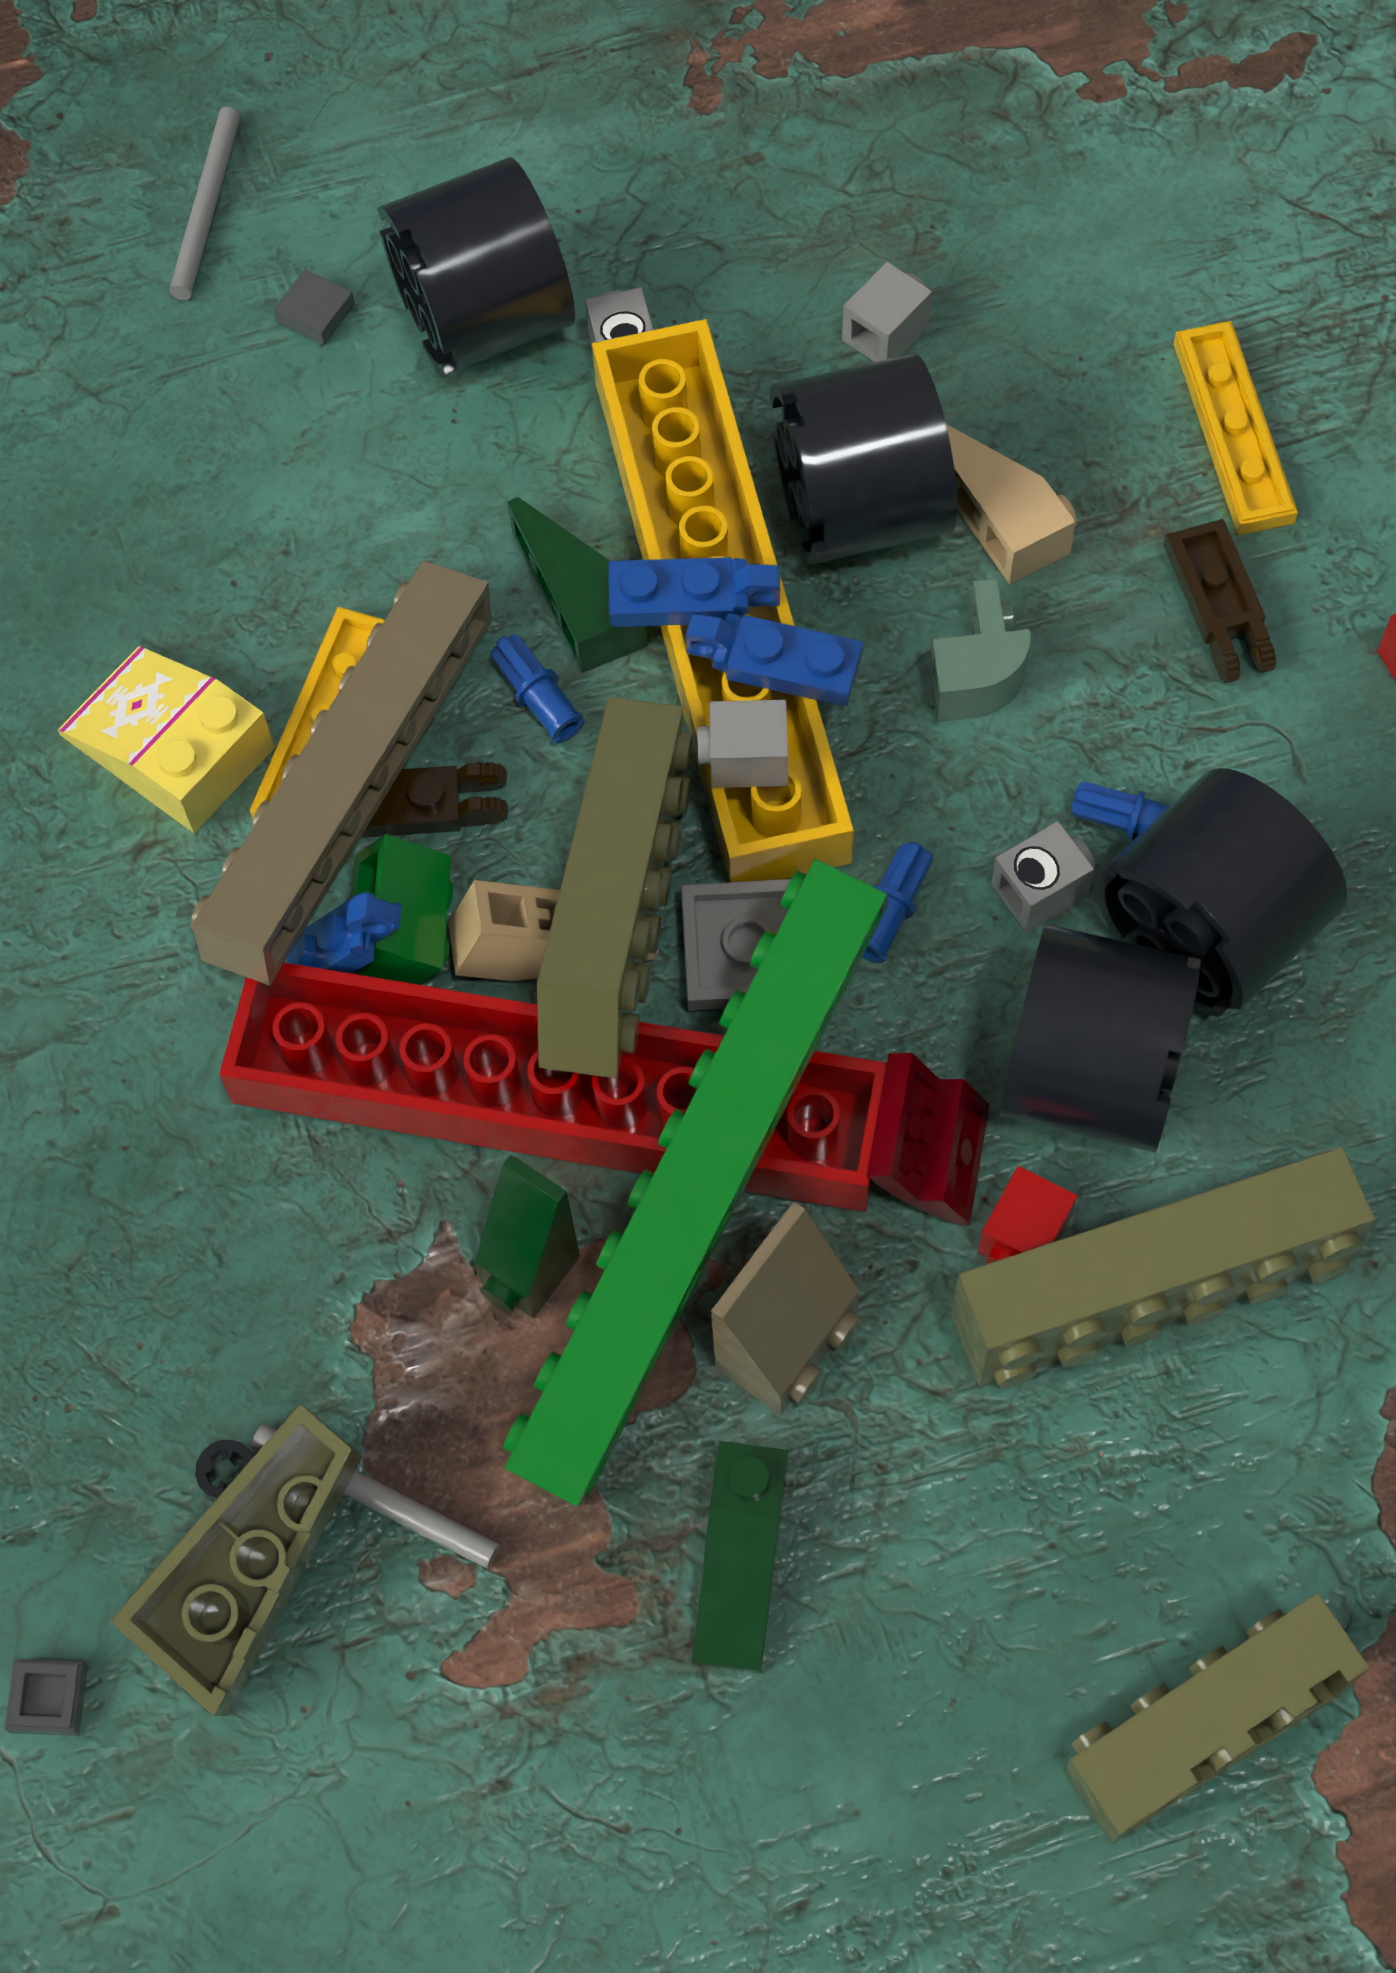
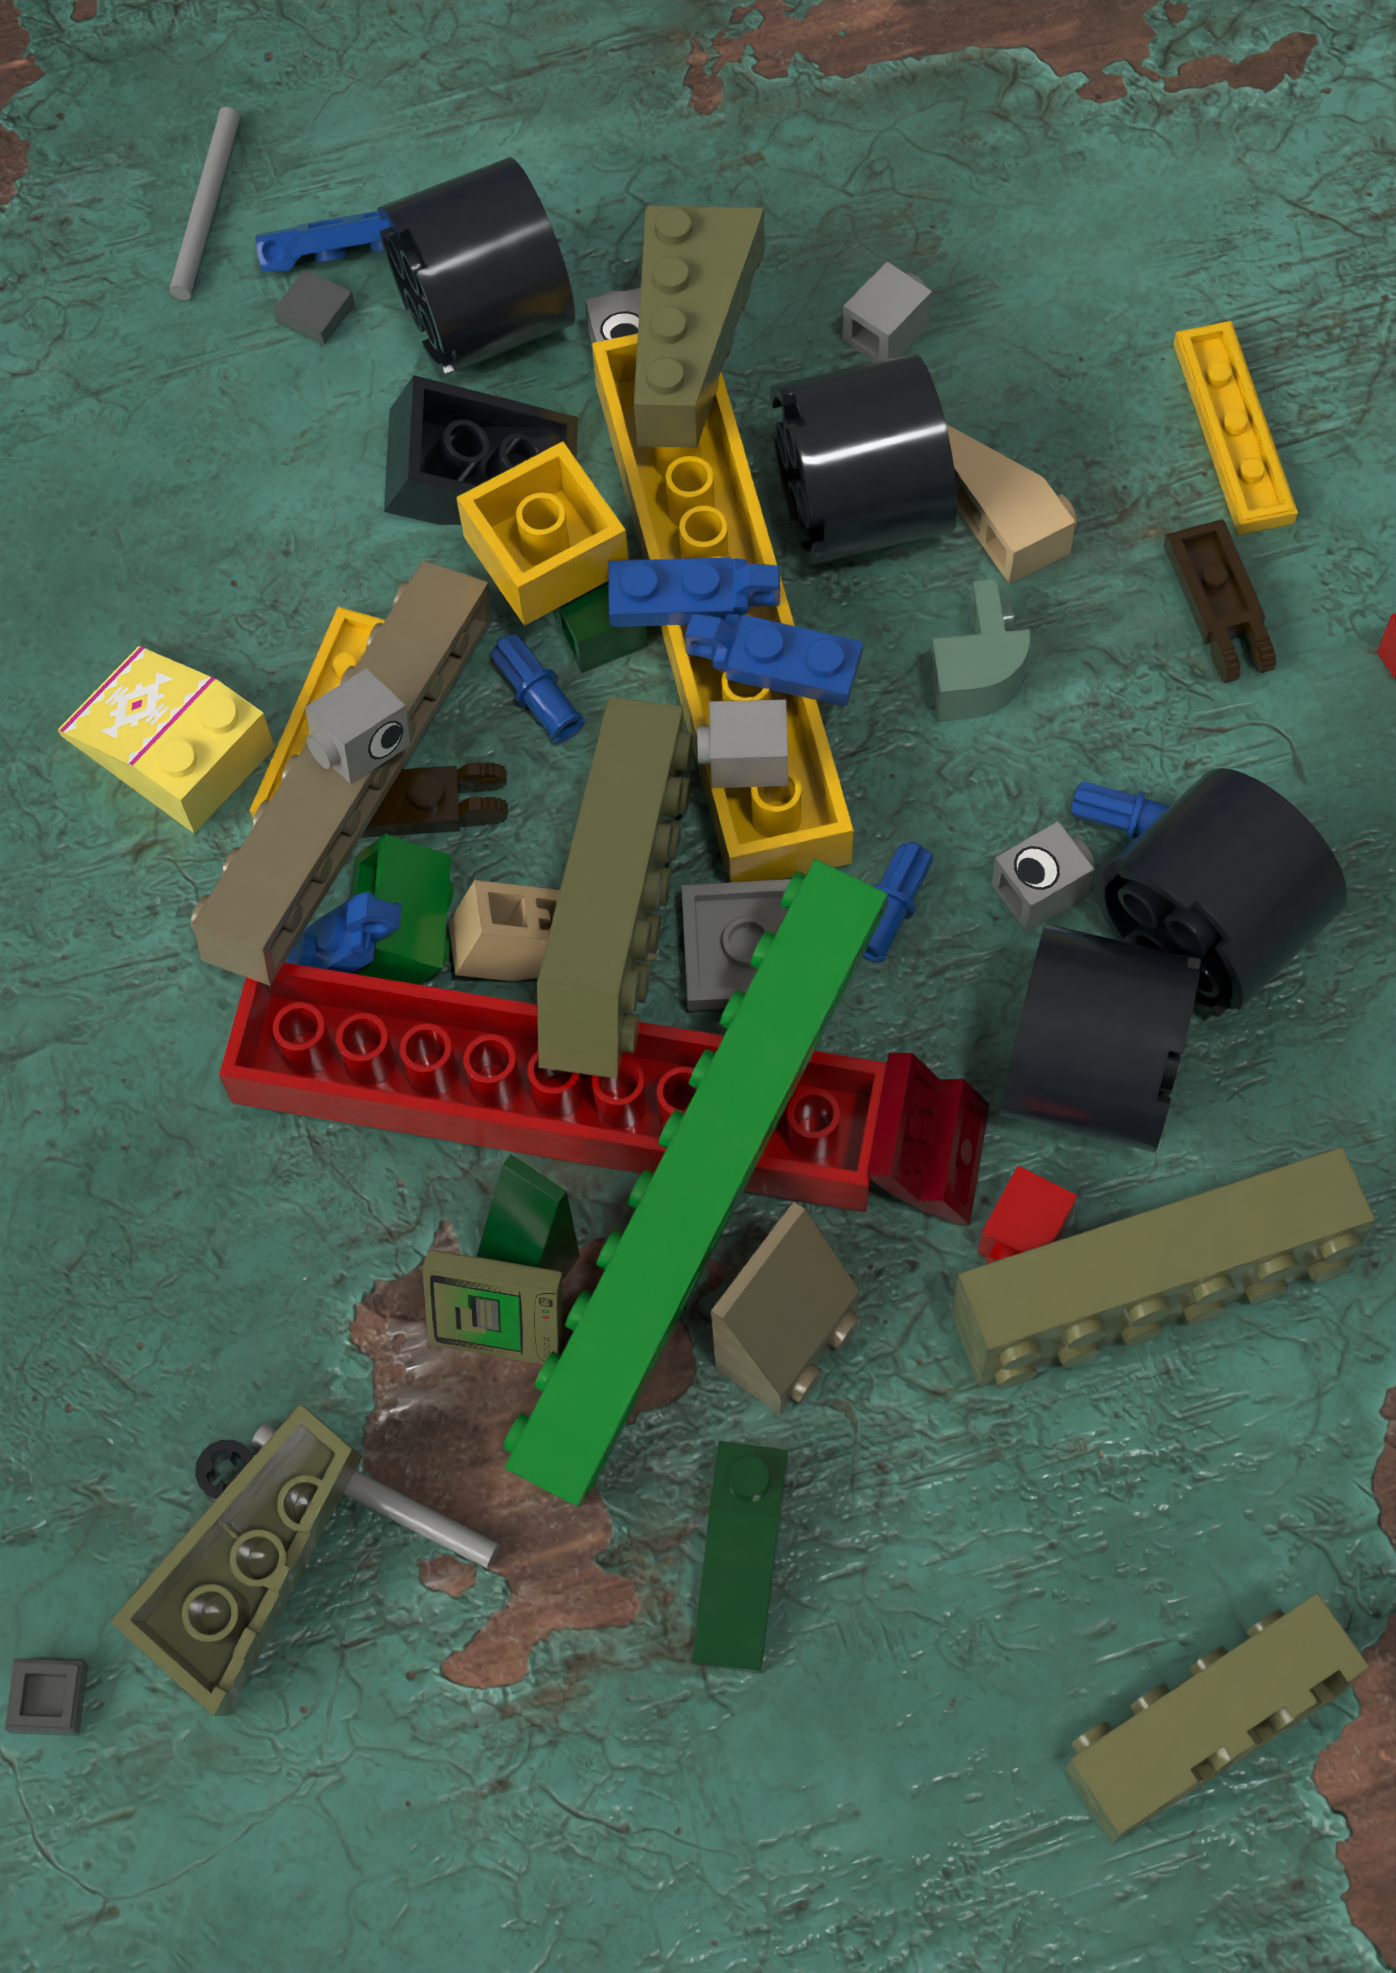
none -> blue hinge [255,211,390,271]
none -> light grey brick [305,668,411,785]
none -> black slope [384,375,578,525]
none -> olive tile [422,1249,563,1364]
none -> yellow brick [456,441,629,626]
none -> olive wedge [634,205,765,448]

